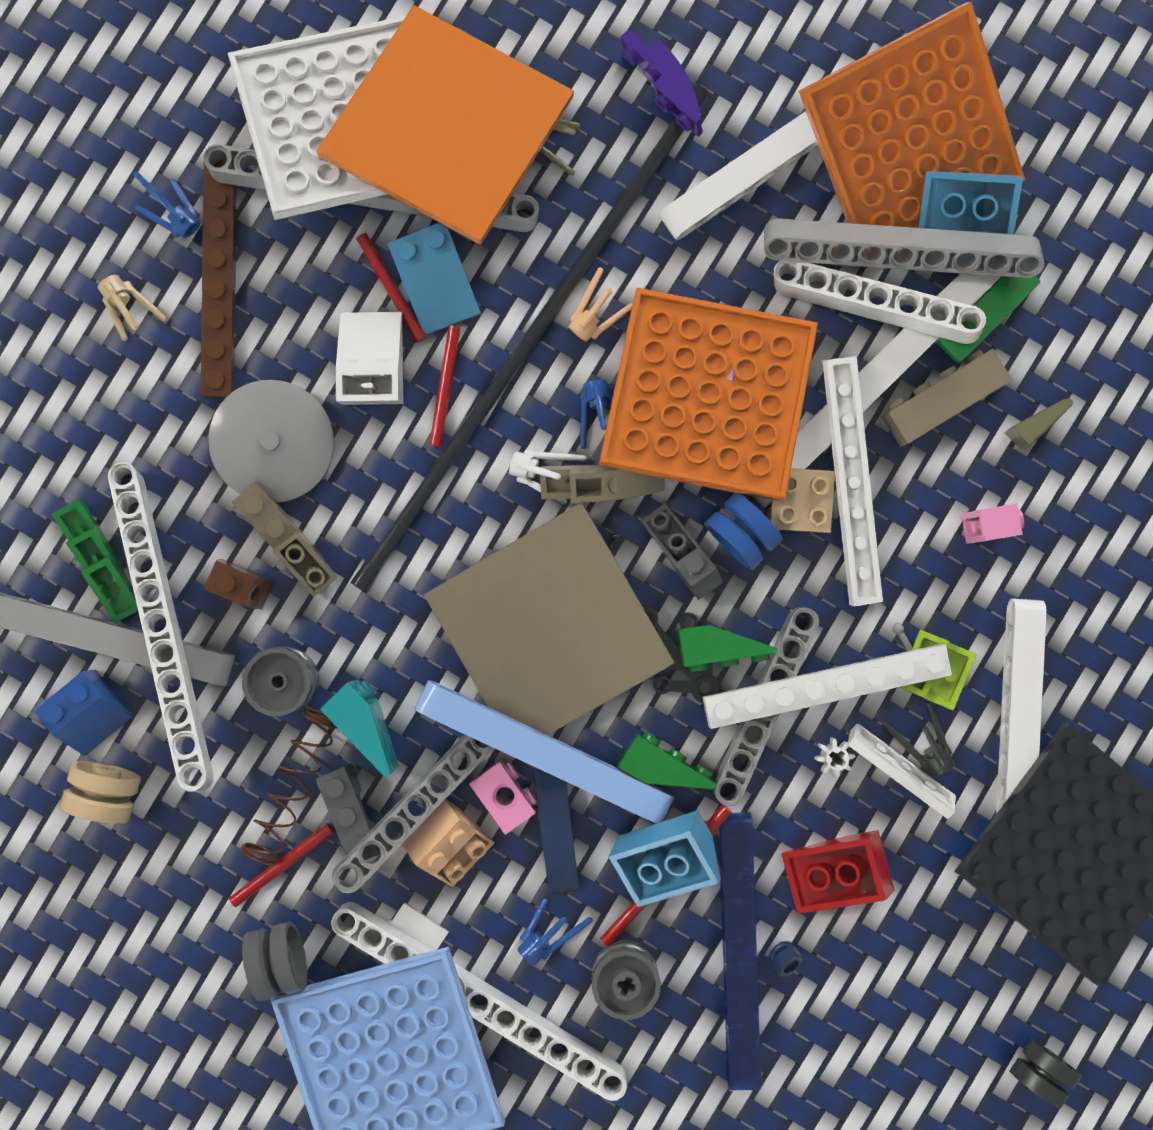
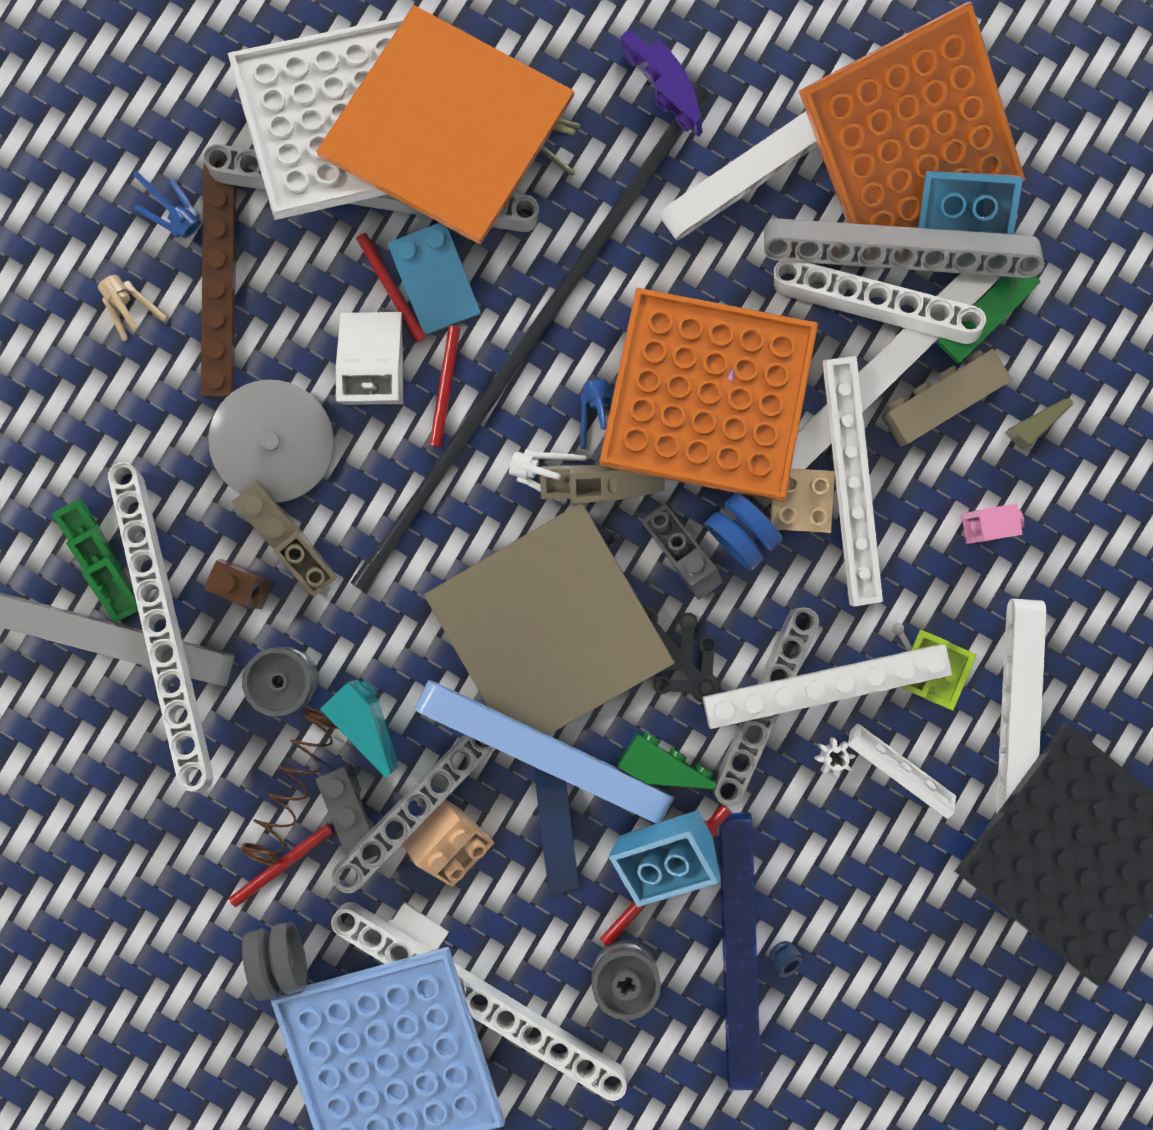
blue slope [34,670,133,756] -> none
tan wheel [59,761,141,824] -> none
bright pink brick [469,759,537,835] -> none
blue plant [518,898,593,965] -> none
light nougat plant [568,267,633,342] -> none
green slope [676,625,777,672] -> none
red slope [781,830,895,914] -> none
pearl dark grey plant [882,702,955,776] -> none
pearl dark grey wheel [1009,1038,1082,1109] -> none

